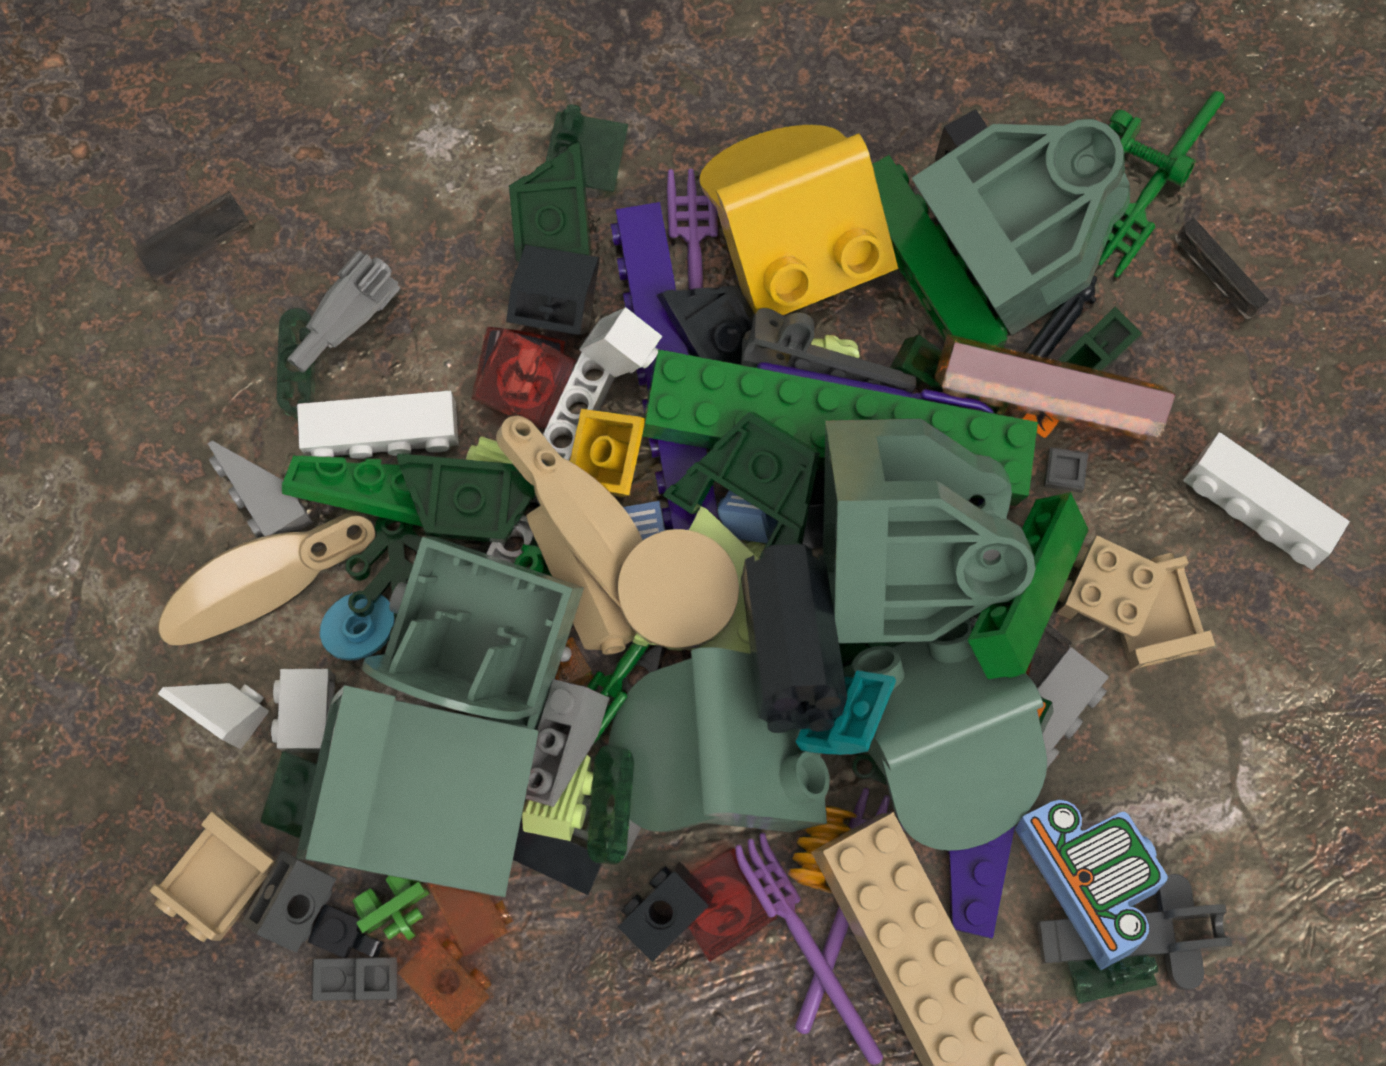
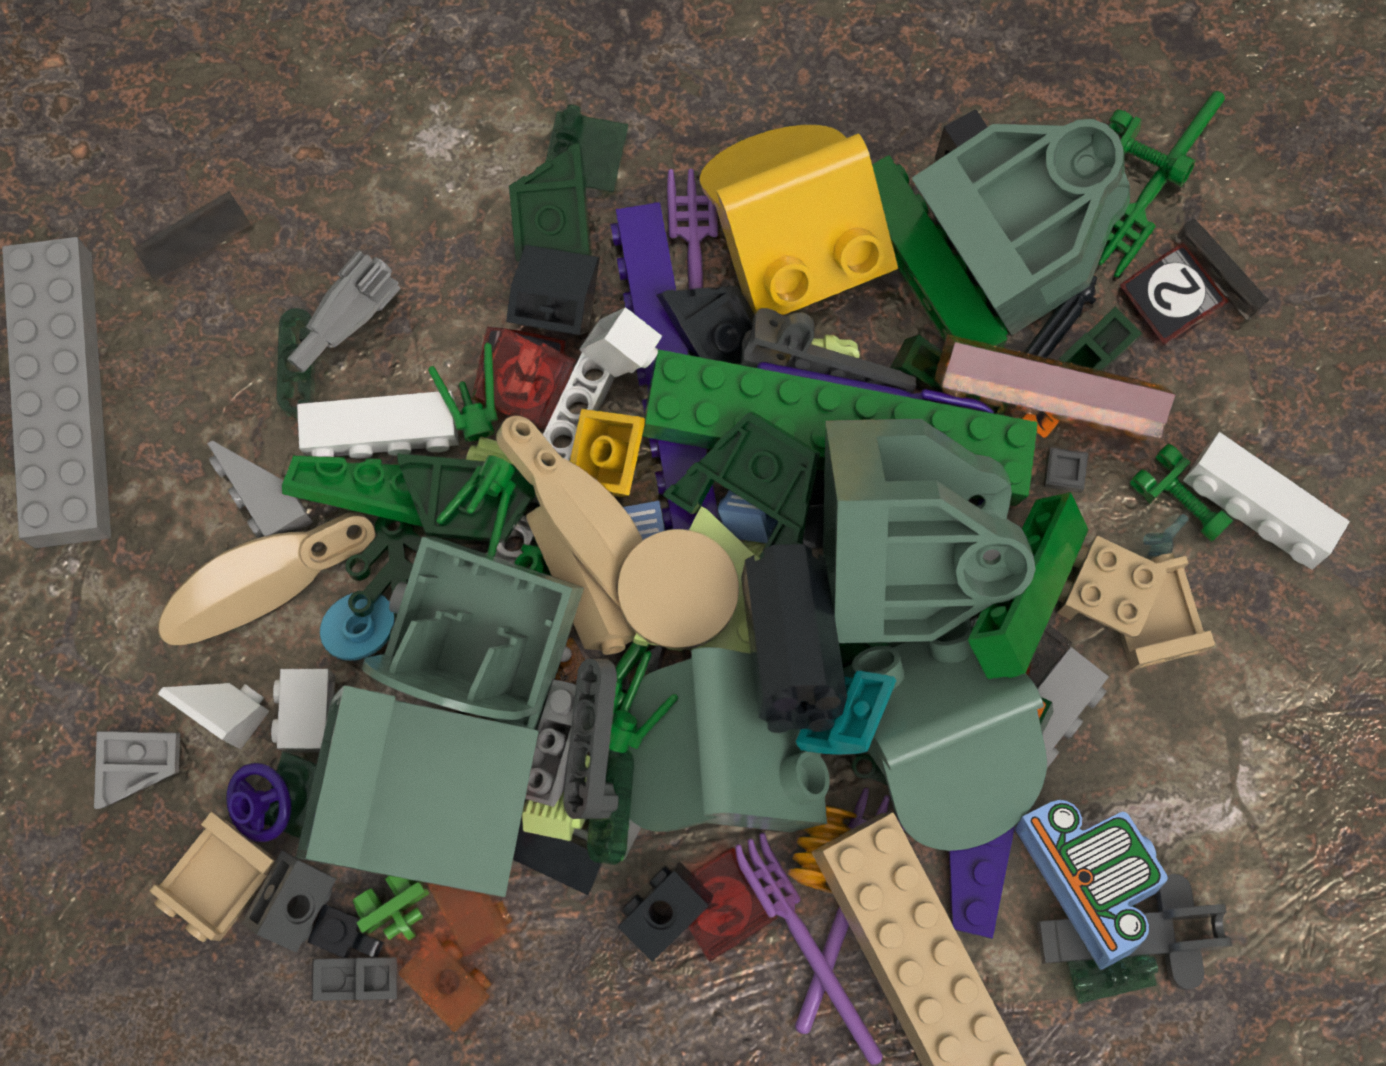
none -> light grey brick [2,237,111,548]
none -> light grey wing [94,731,180,809]
none -> dark purple piece [226,763,291,842]
none -> green plant [428,343,498,442]
none -> green plant [436,455,516,557]
none -> dark grey beam [563,658,618,819]
none -> green plant [609,651,678,753]
none -> slope [1120,242,1229,346]
none -> green bar [1129,443,1233,543]
none -> clear light blue hand [1143,514,1189,556]

